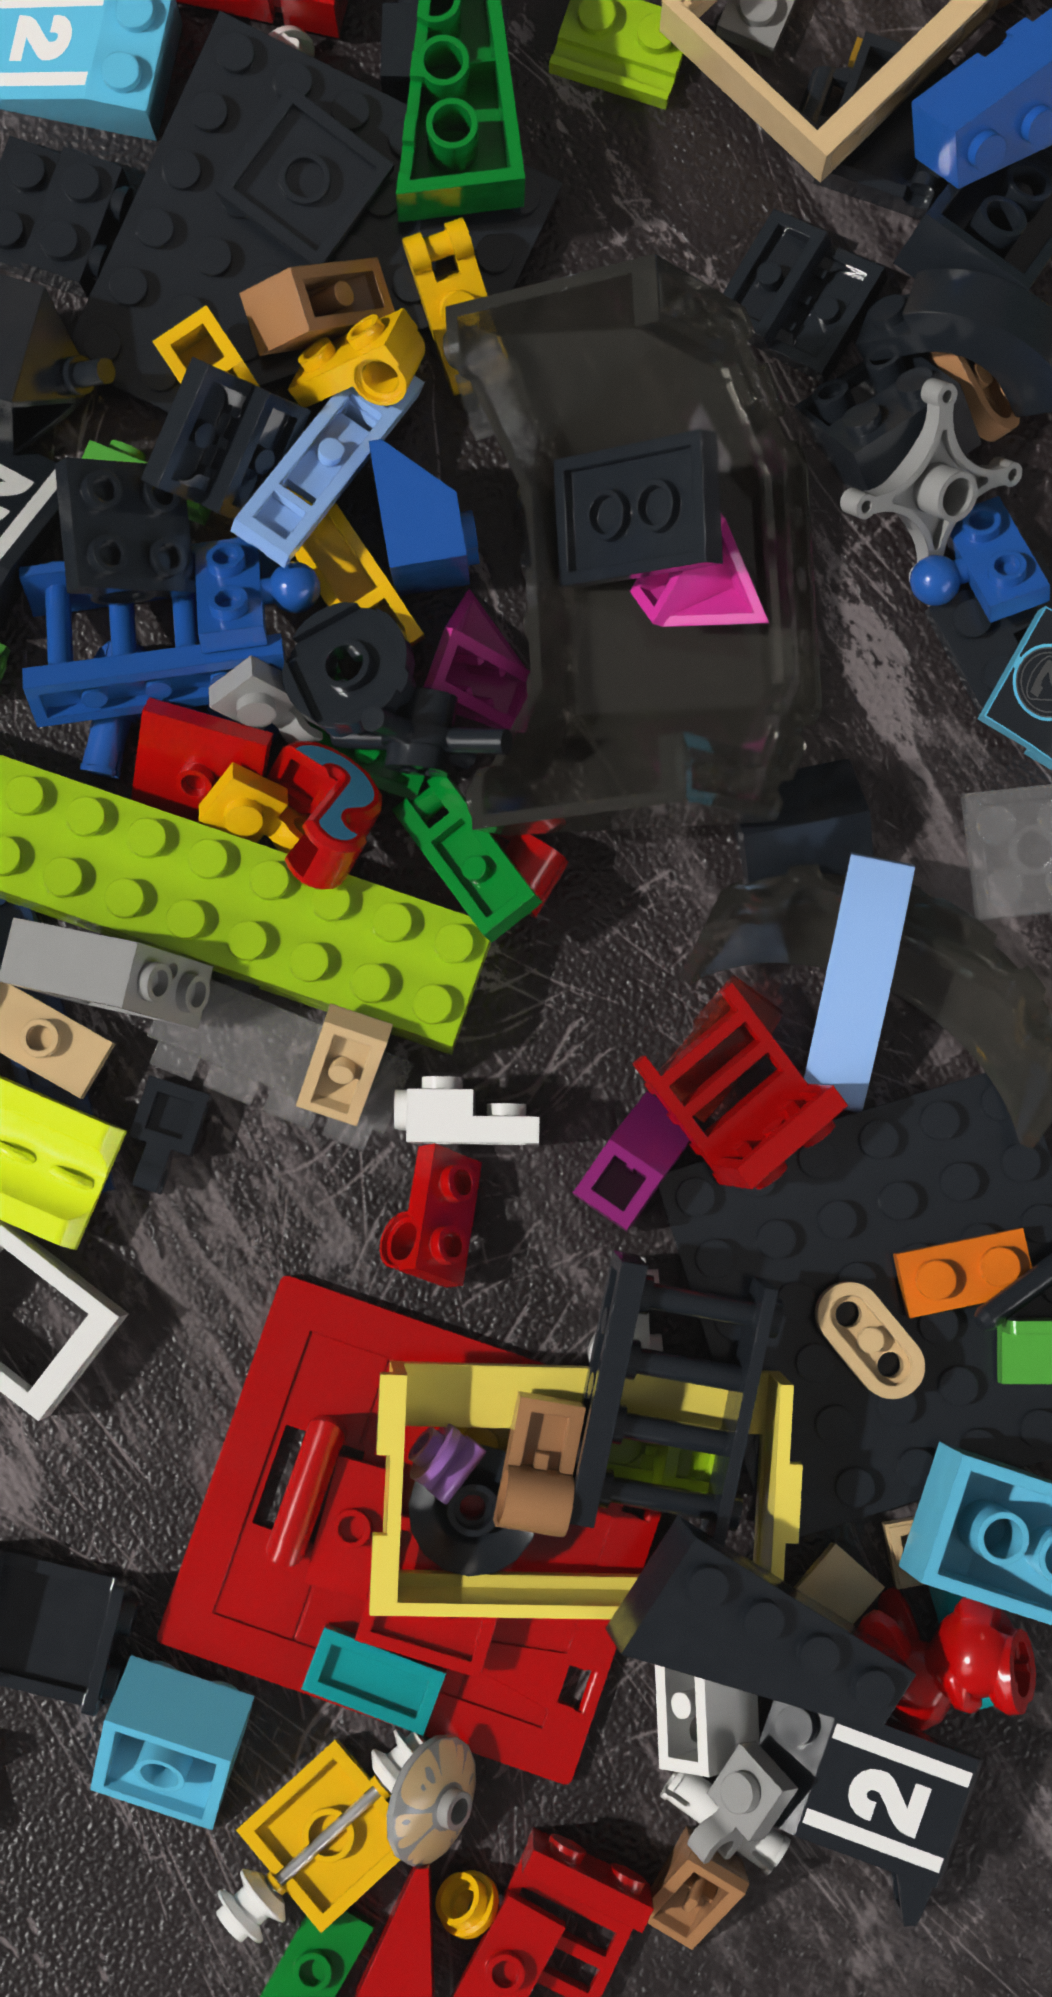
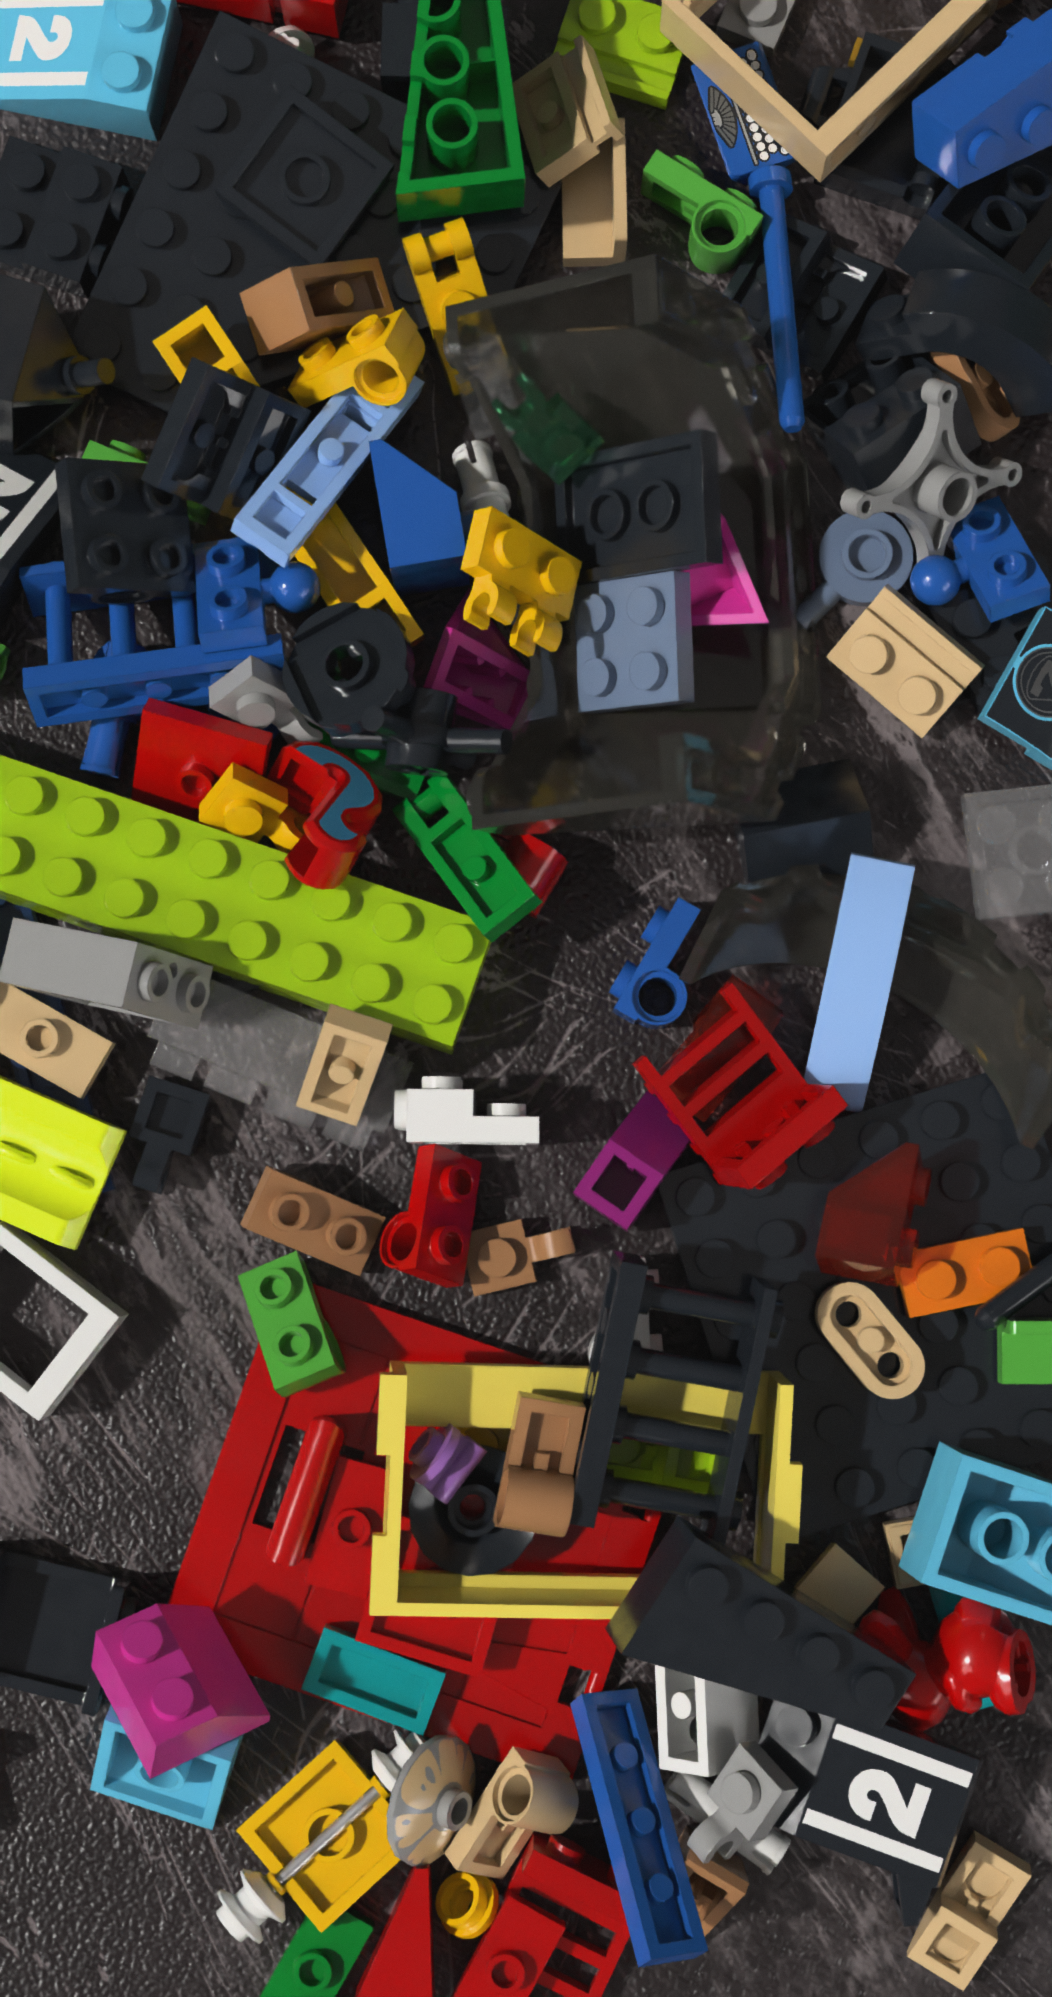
none -> dark pink slope [91,1604,271,1779]
none -> bright green plate [238,1251,346,1398]
none -> medium nougat plate [240,1165,386,1276]
none -> tan plate [444,1746,579,1880]
none -> white pin [452,440,511,516]
none -> yellow plate [460,506,582,657]
none -> medium nougat plate [467,1219,576,1297]
none -> clear green plate [491,374,605,485]
none -> tan plate [512,35,624,187]
none -> tan panel [561,118,627,267]
none -> blue plate [570,1688,708,1968]
none -> sand blue plate [574,570,694,714]
none -> blue plate [608,897,701,1029]
none -> bright green plate [641,149,763,274]
none -> slope [691,41,796,187]
none -> blue bar [748,165,805,433]
none -> sand blue piece [789,512,913,633]
none -> clear red slope [815,1142,932,1287]
none -> tan plate [826,584,985,738]
none -> tan slope [907,1830,1032,1991]

